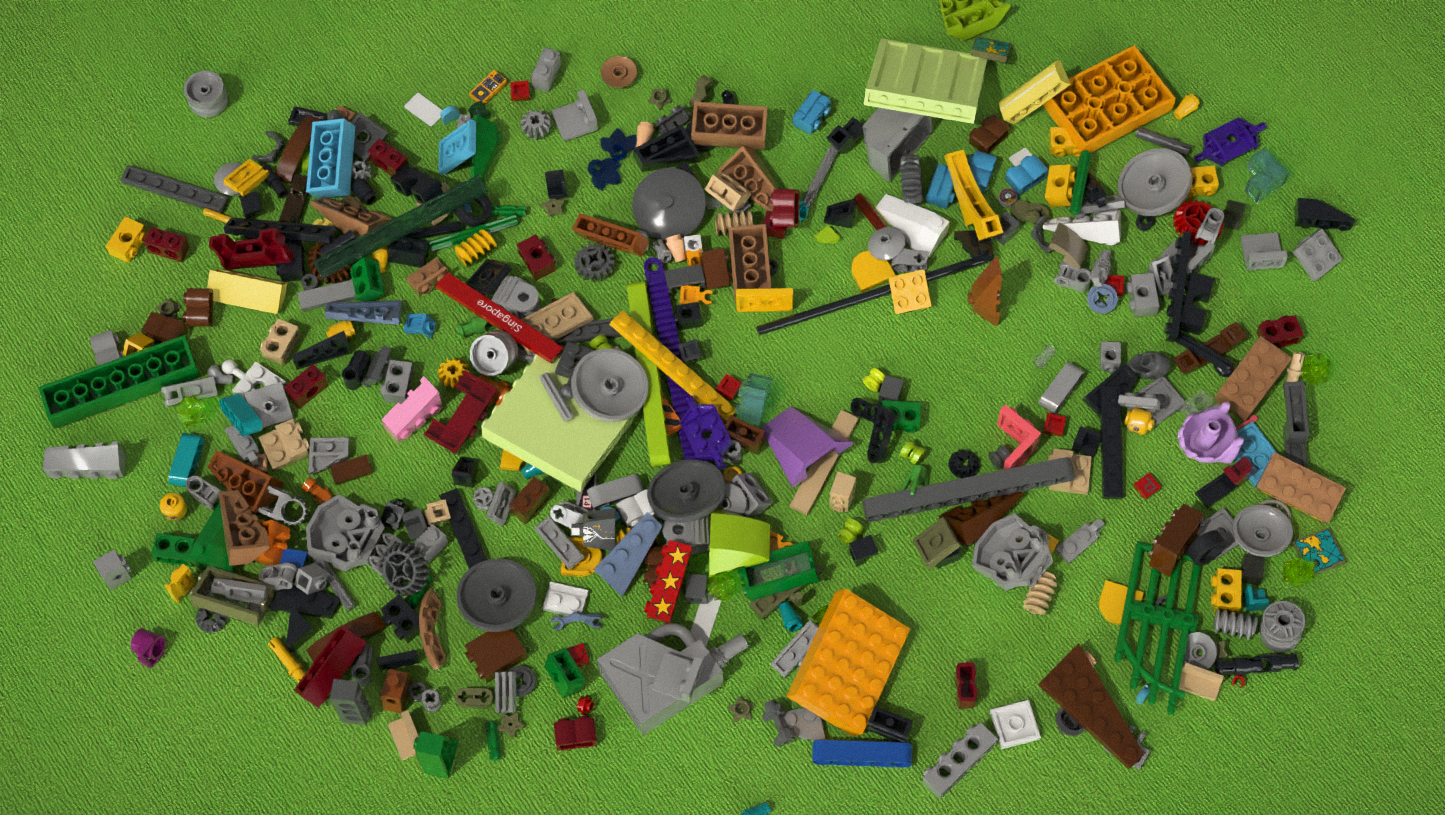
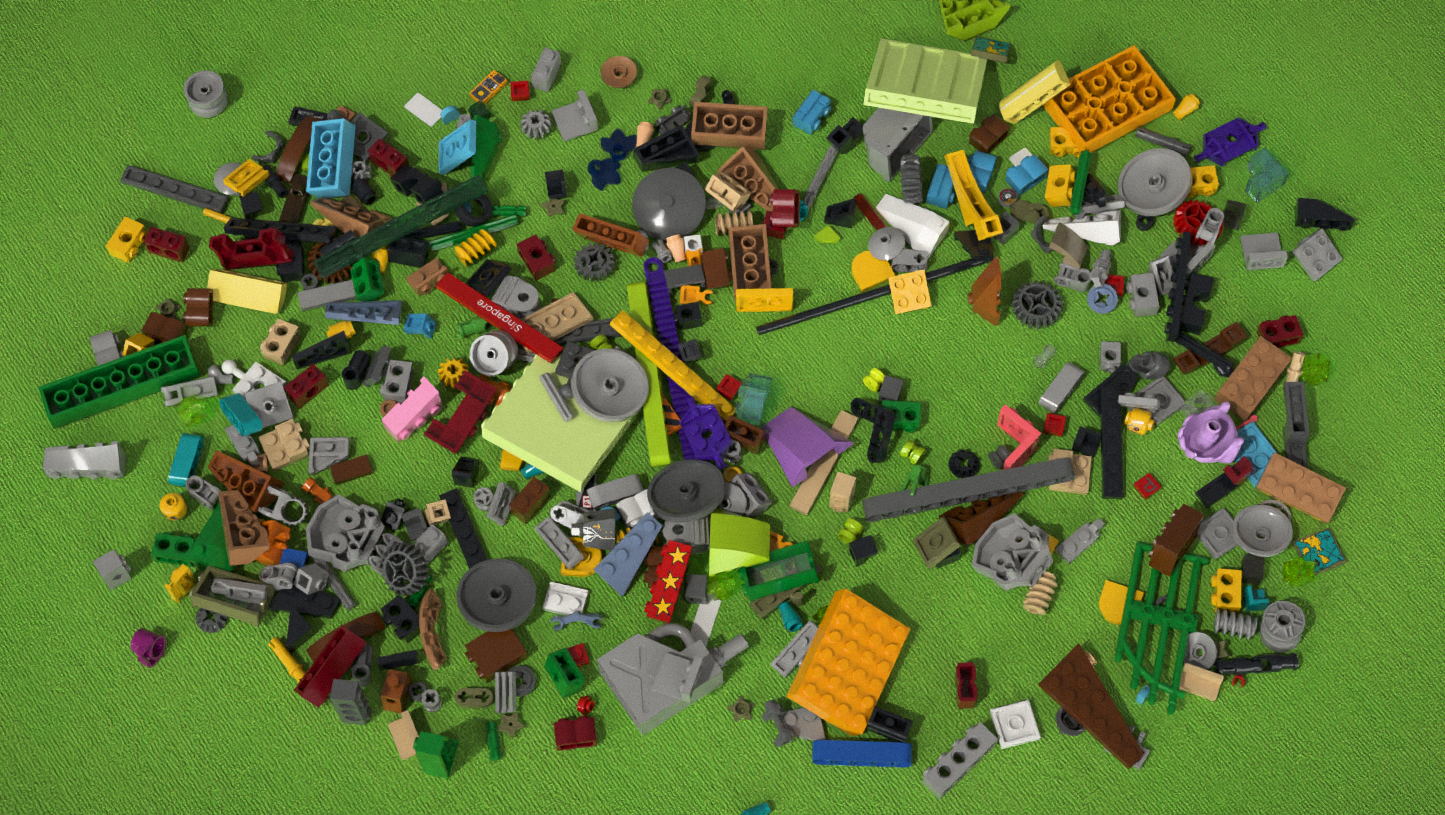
black tyre [1187,530,1226,566] -> none
none -> medium nougat tile [380,400,397,418]
none -> dark grey gear [1011,280,1063,329]

